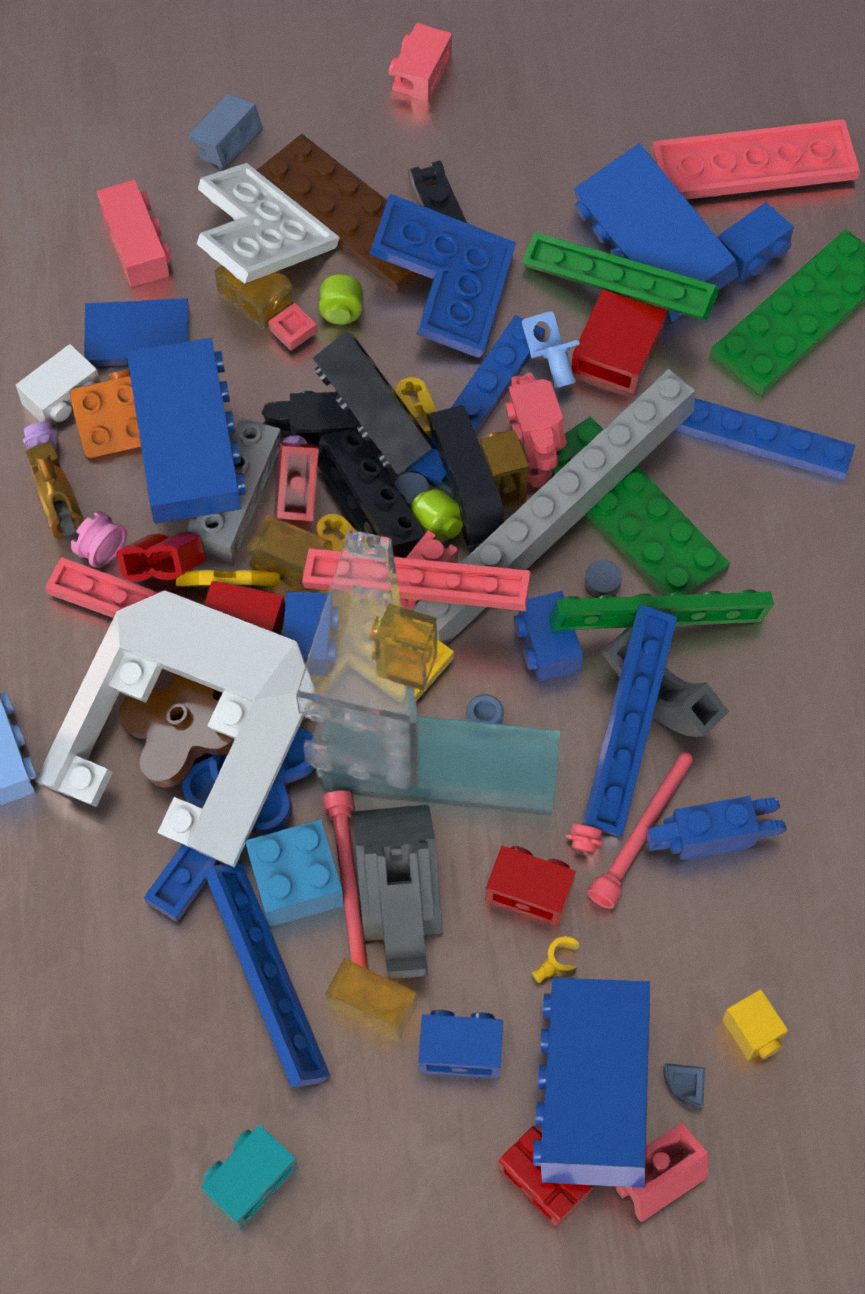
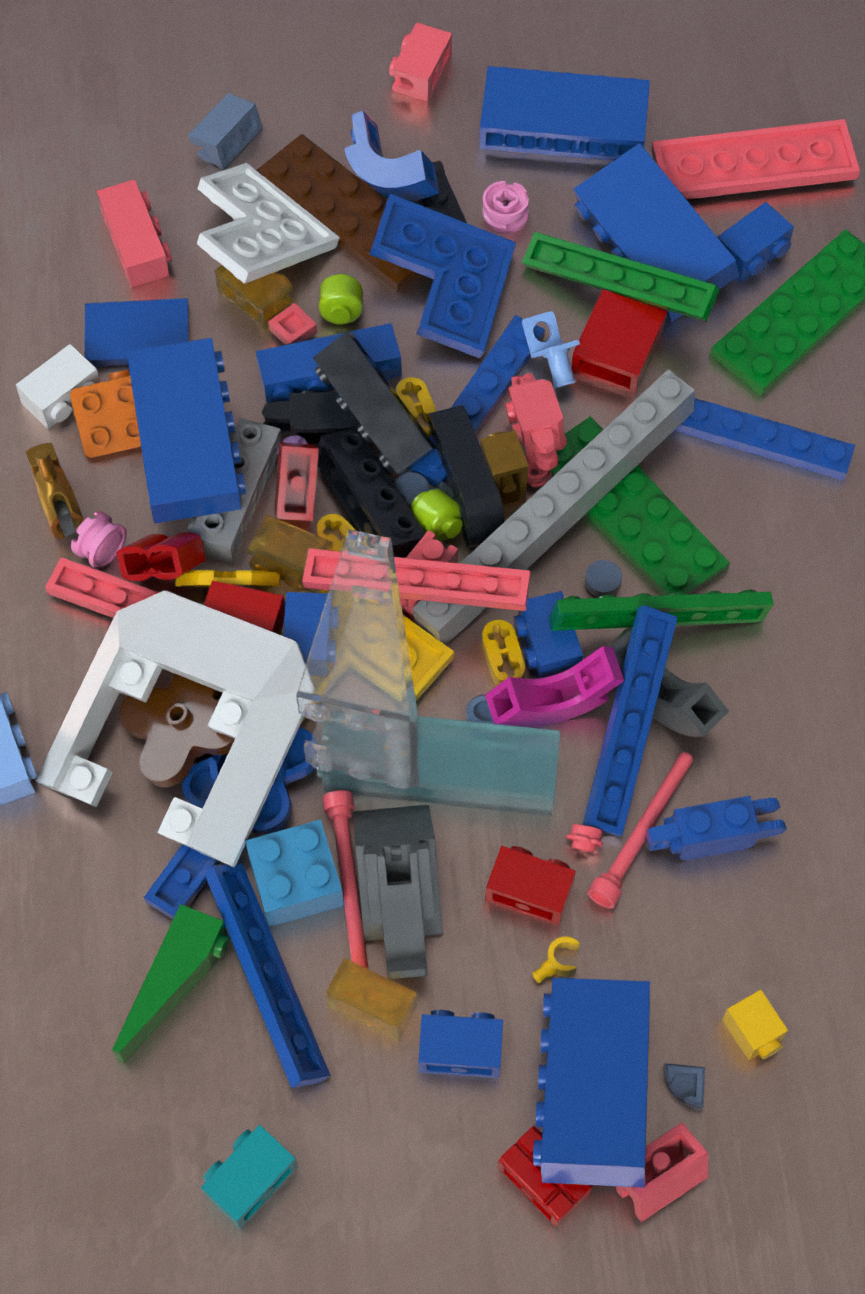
lavender plate [23,421,59,450] -> none
clear yellow brick [370,603,437,691] -> none
none -> green slope [112,904,230,1063]
none -> blue brick [255,323,402,404]
none -> arch [344,110,439,201]
none -> blue brick [479,66,650,161]
none -> bright pink wheel [482,181,529,234]
none -> yellow beam [482,620,525,685]
none -> dark pink arch [485,646,624,730]

